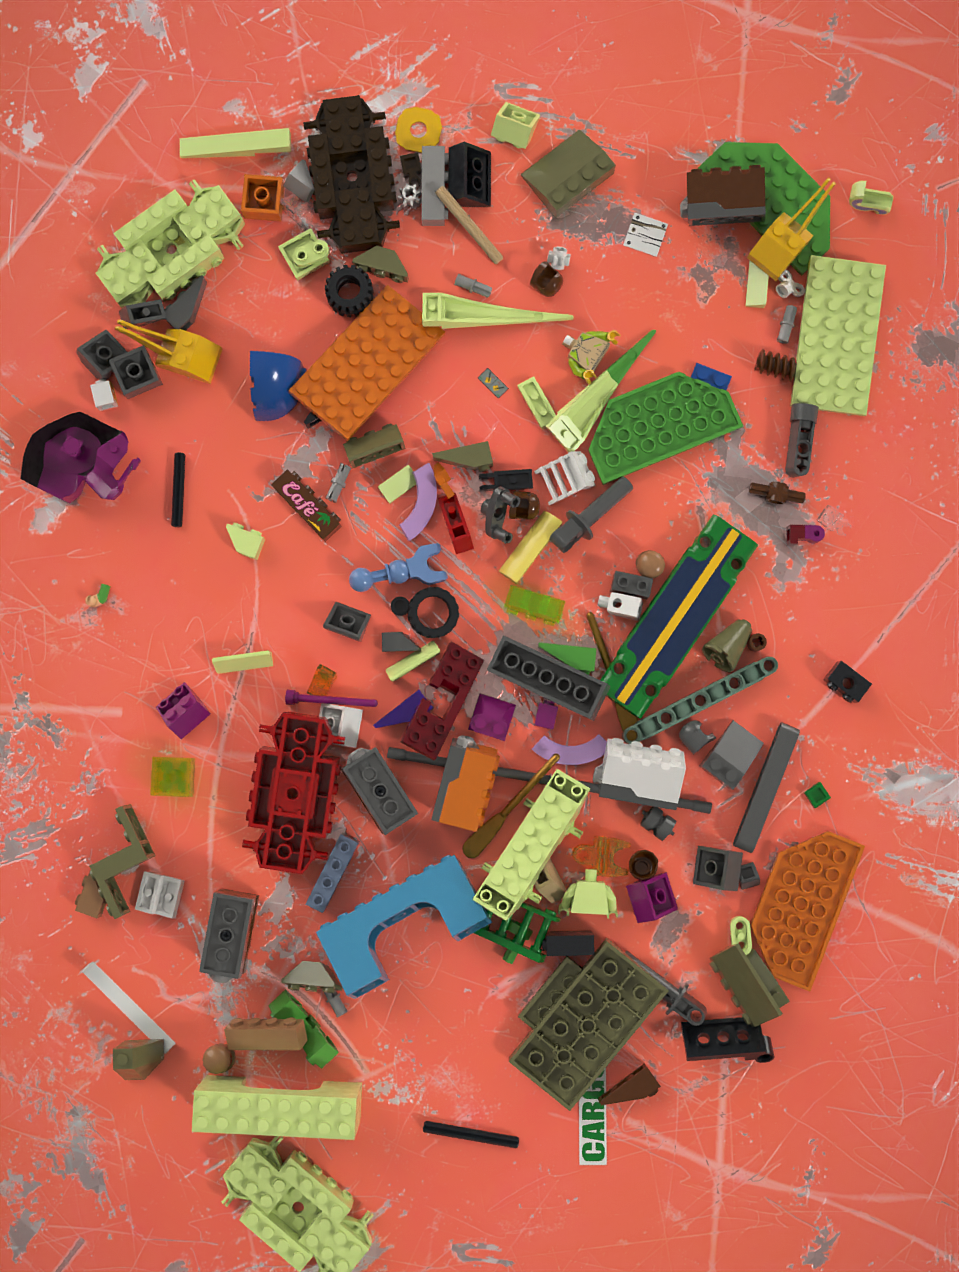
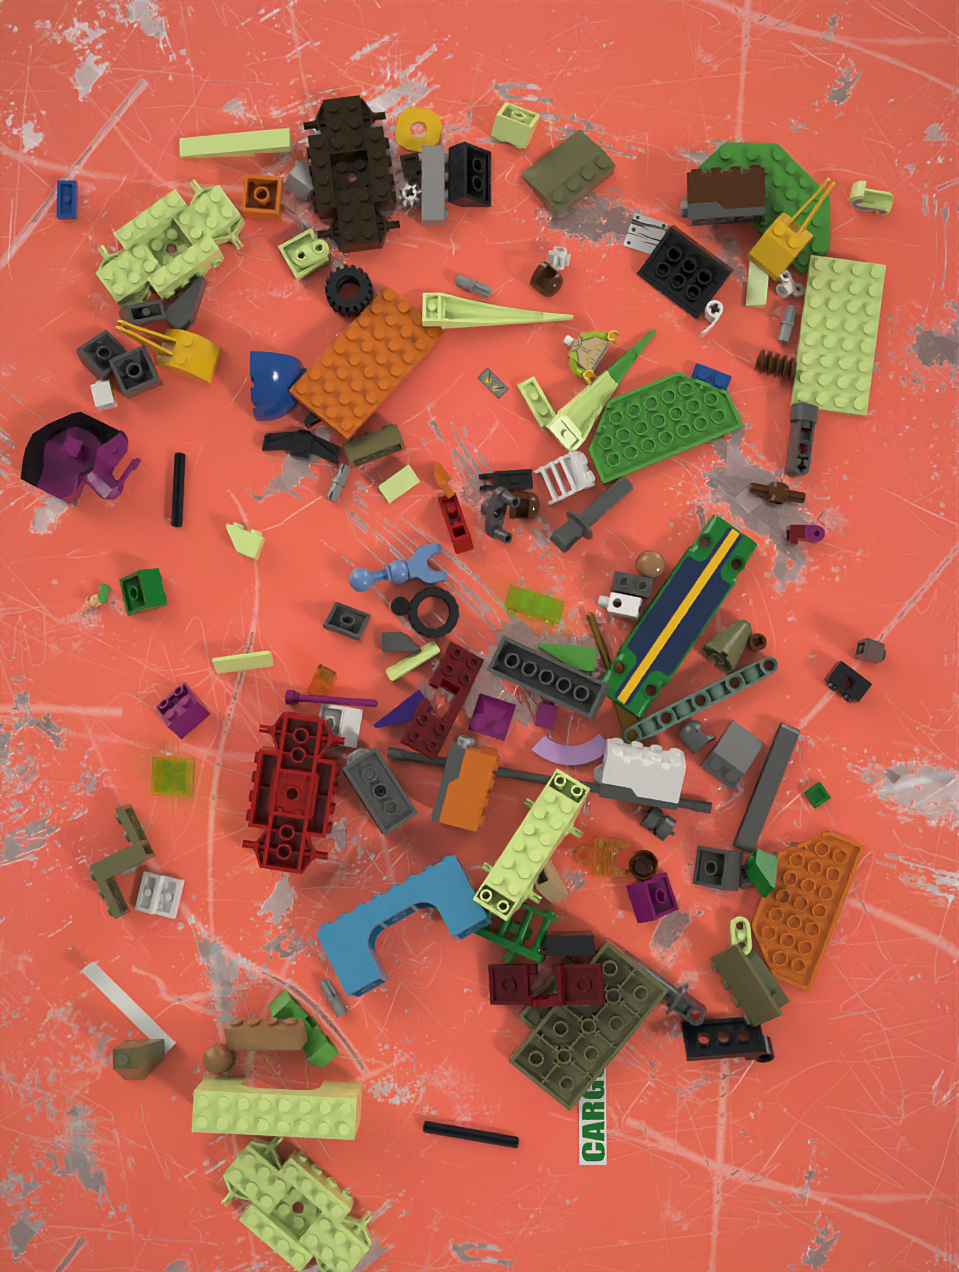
medium nougat slope [75,873,107,919] -> none
dark grey piece [199,888,260,983] -> none
reddish brown brick [271,469,342,542] -> none
olive slope [281,961,343,994] -> none
sand blue brick [305,833,360,913] -> none
olive slope [352,246,409,283] -> none
lavender tile [399,463,437,541] -> none
olive slope [432,441,493,472] -> none
tan axle [435,186,503,264] -> none
pearl gold piece [462,753,560,858] -> none
light yellow brick [498,511,563,585] -> none
yellowish green torso [558,869,618,919] -> none
reddish brown slope [598,1063,661,1105] -> none
none -> blue plate [56,180,78,220]
none -> green slope [119,568,167,616]
none -> black plate [262,429,341,465]
none -> dark red plate [488,963,605,1008]
none -> black slope [637,225,734,319]
none -> white panel [699,300,723,338]
none -> green slope [745,848,778,898]
none -> dark grey slope [854,638,886,664]

